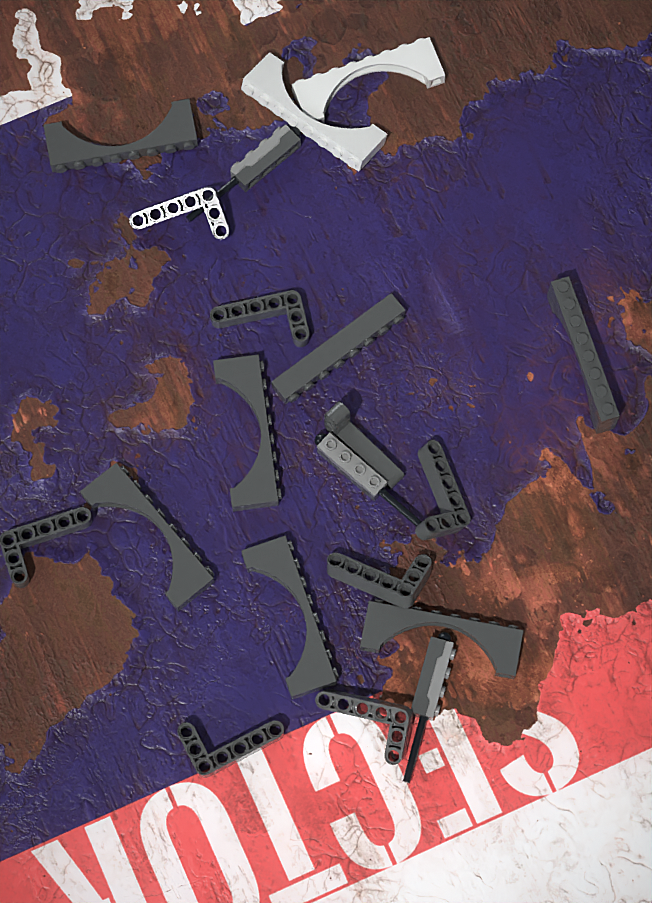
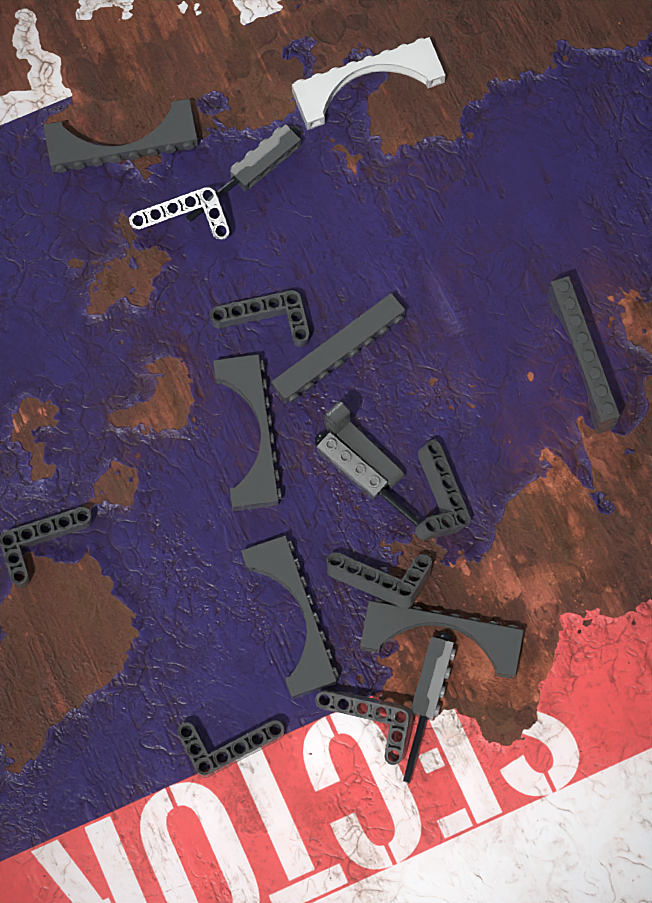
dark grey arch [80,463,215,612] -> none
white arch [241,52,387,172] -> none

